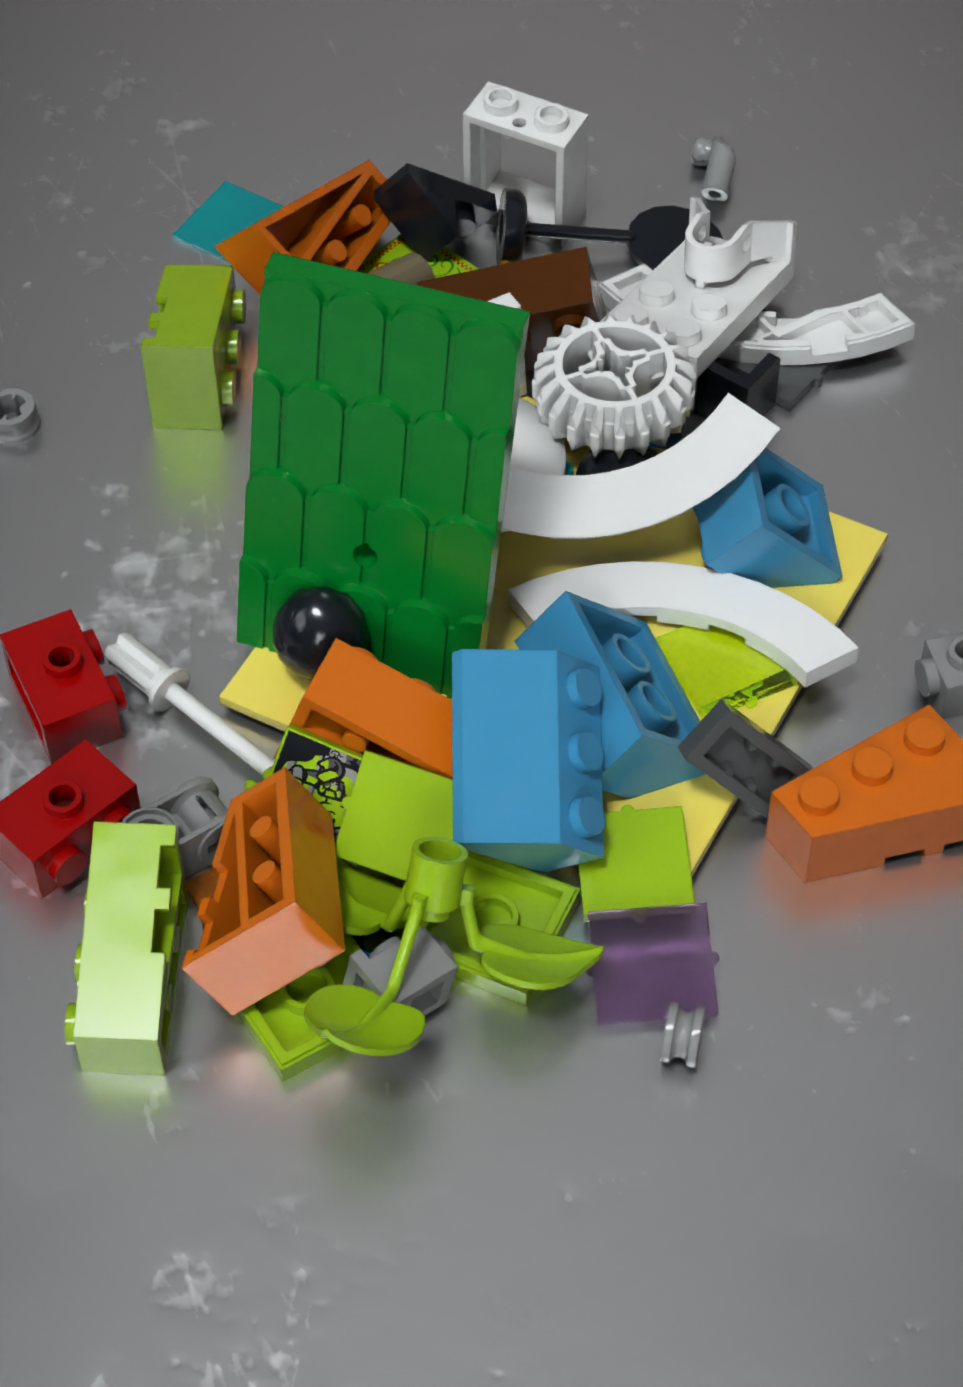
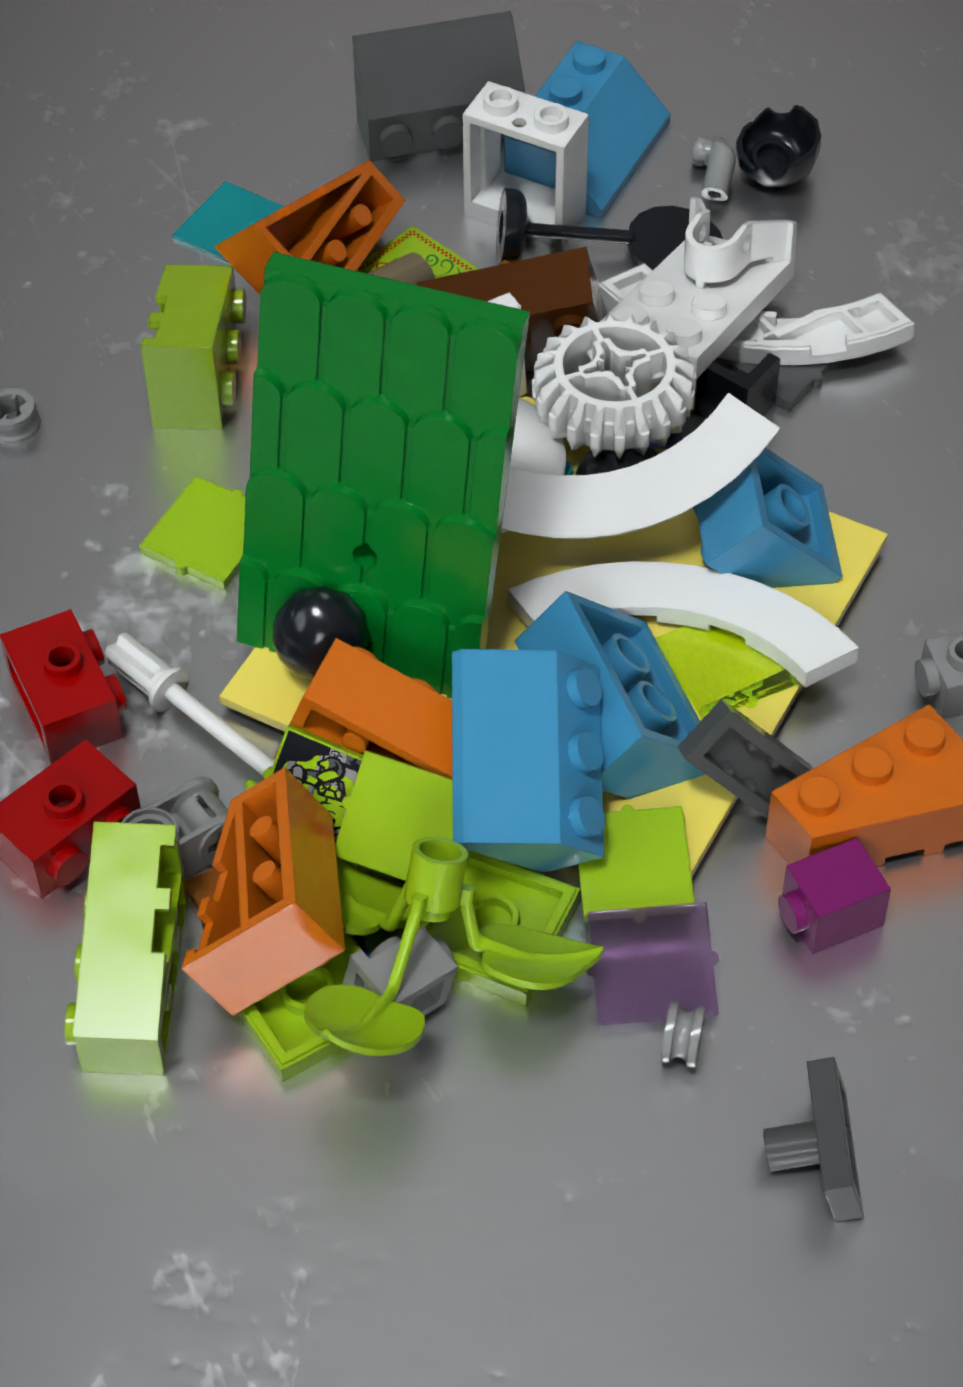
black slope [374,163,497,260] -> none
none -> lime piece [139,476,245,590]
none -> dark grey slope [352,11,525,161]
none -> dark azure slope [504,41,671,219]
none -> black hair [736,105,822,188]
none -> dark grey tile [763,1057,864,1222]
none -> magenta brick [778,838,891,954]

